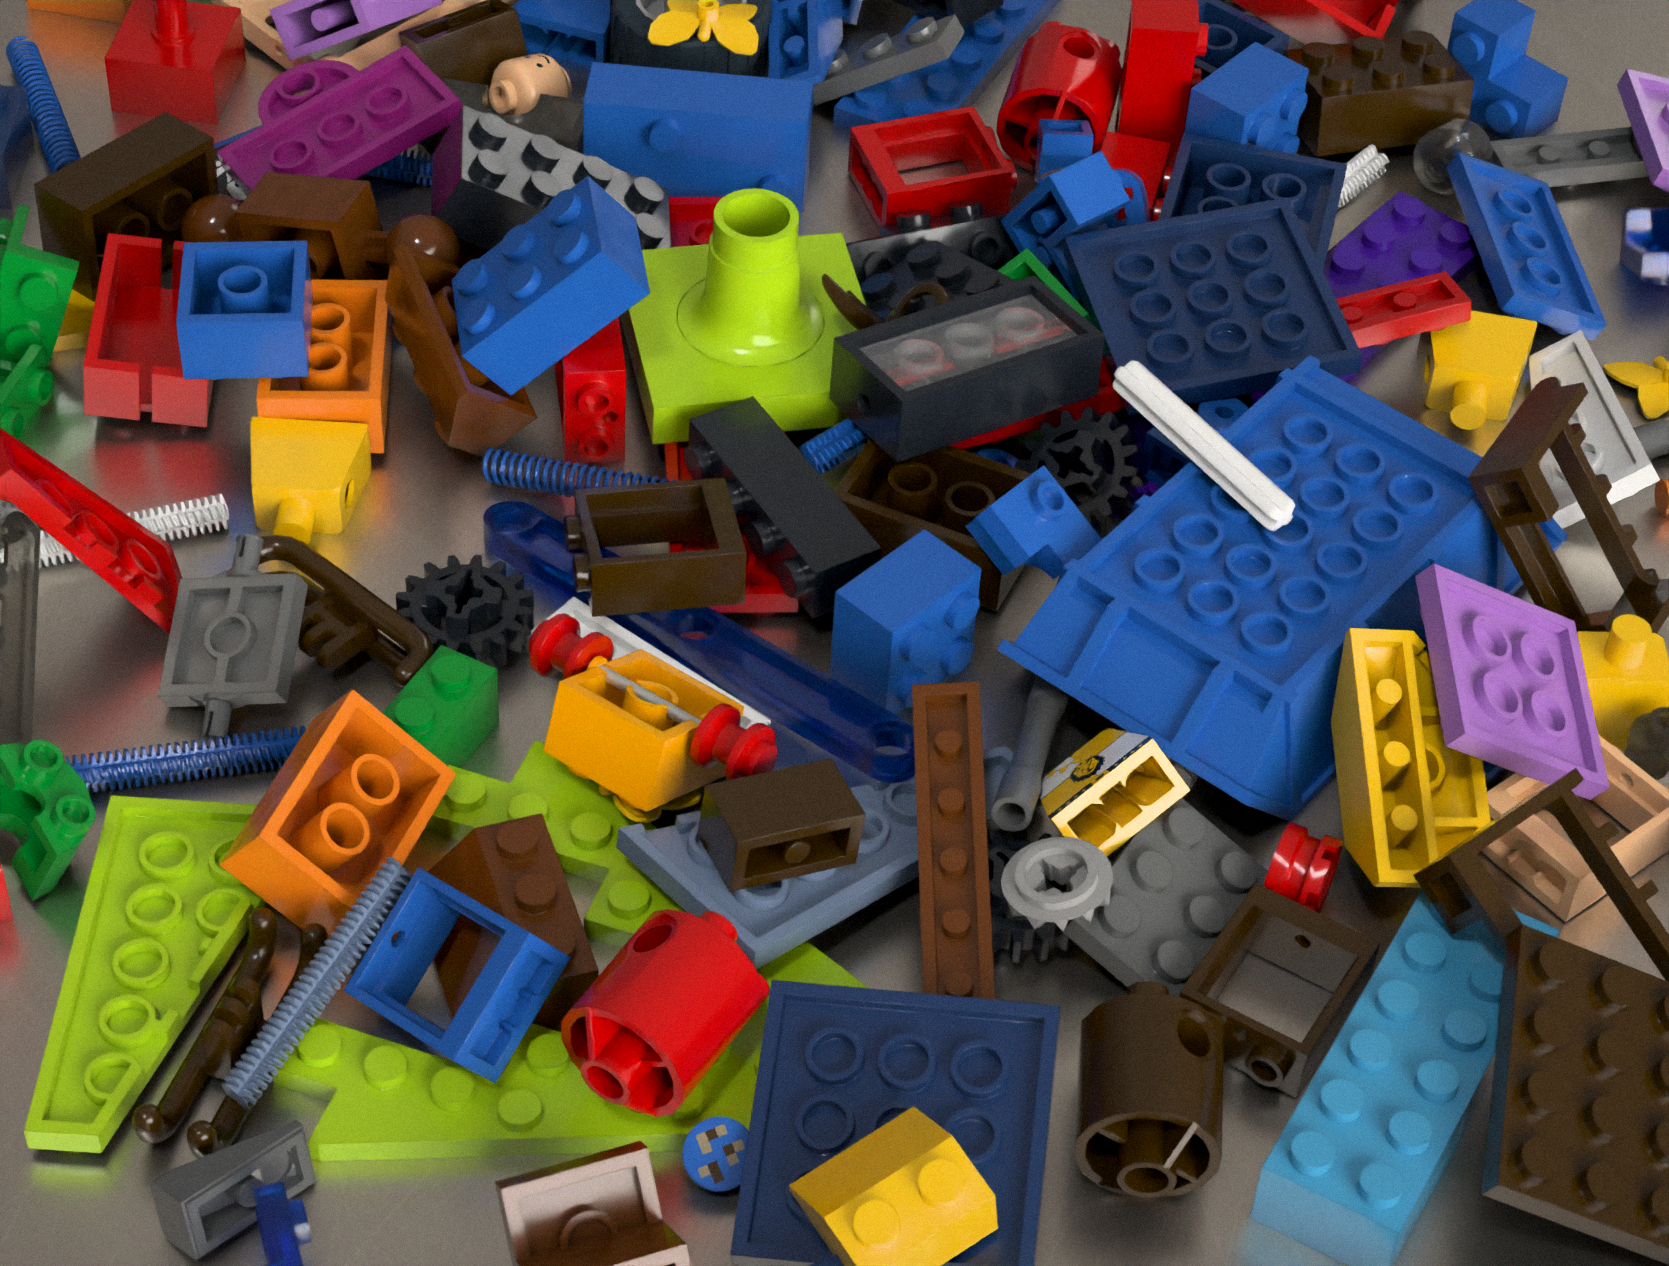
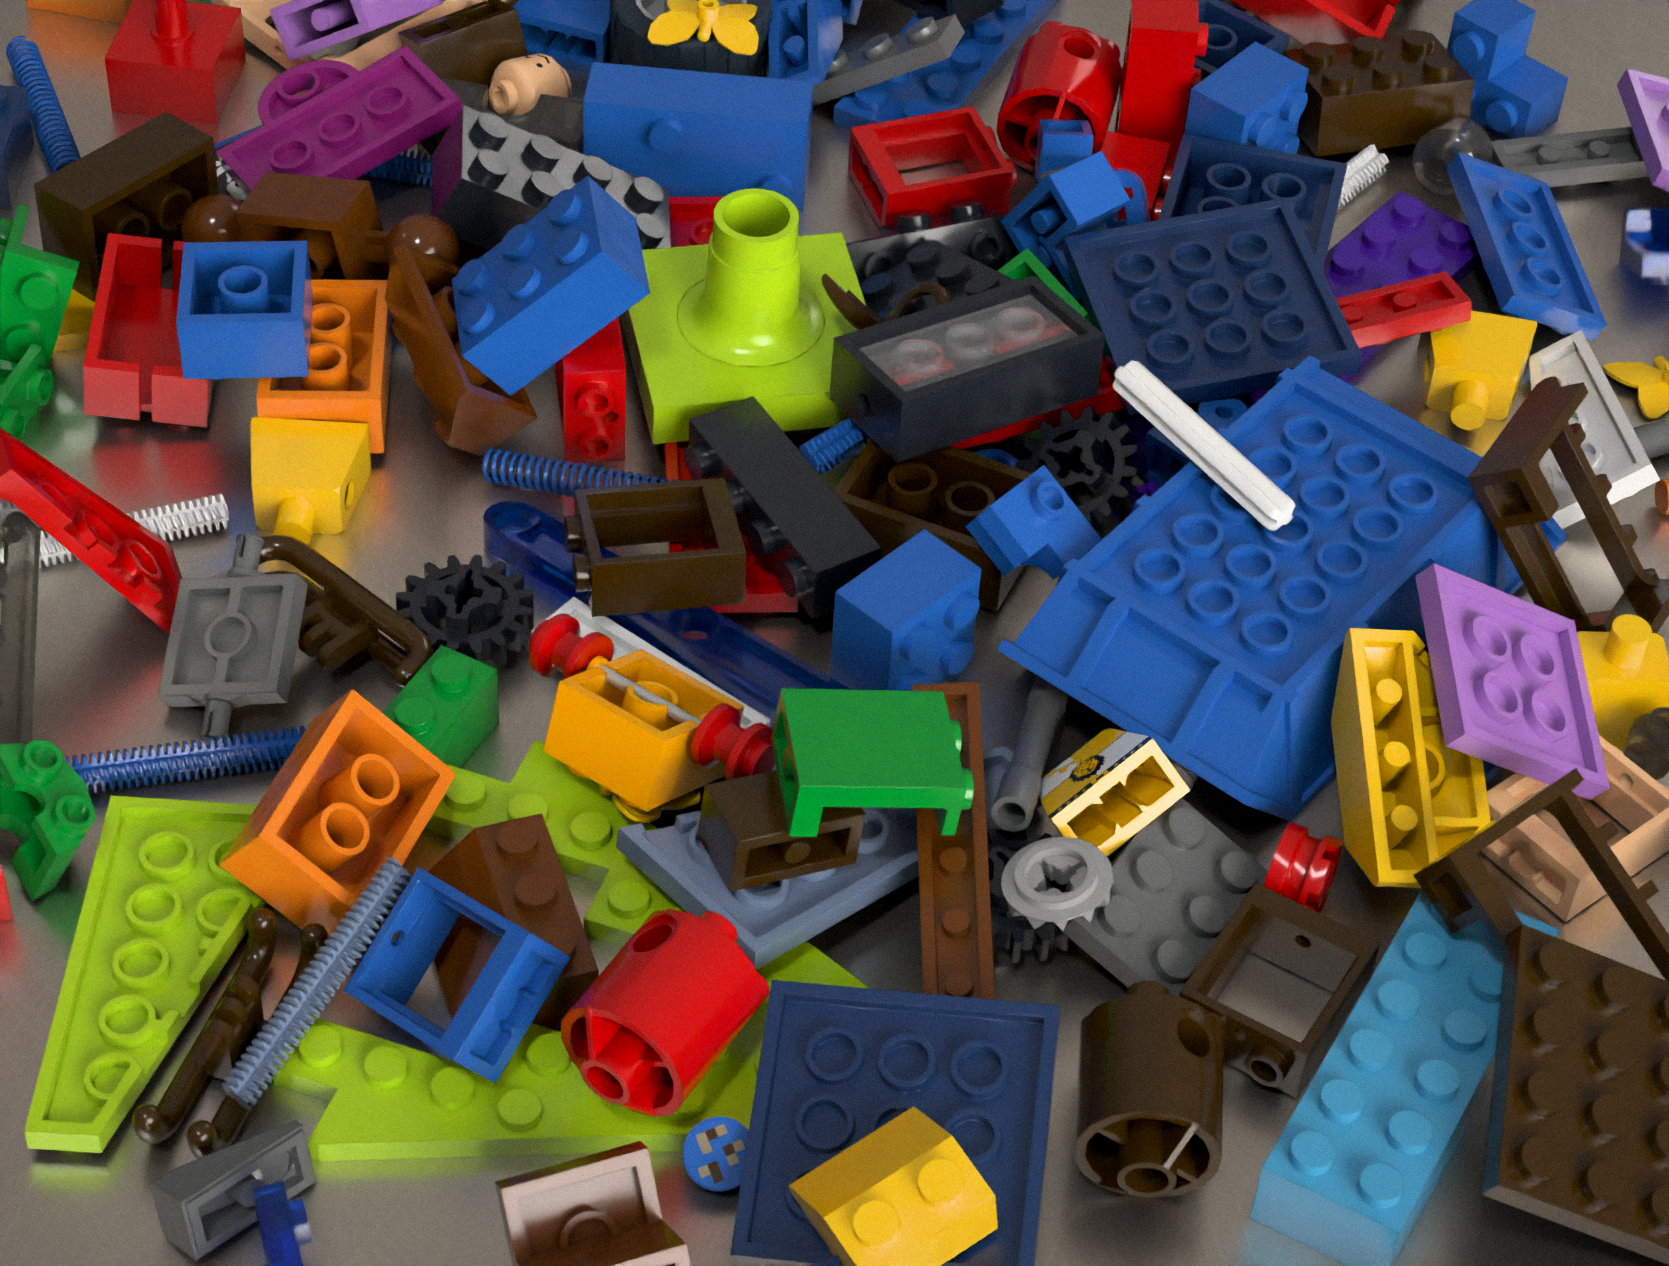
none -> green panel [771,688,973,837]

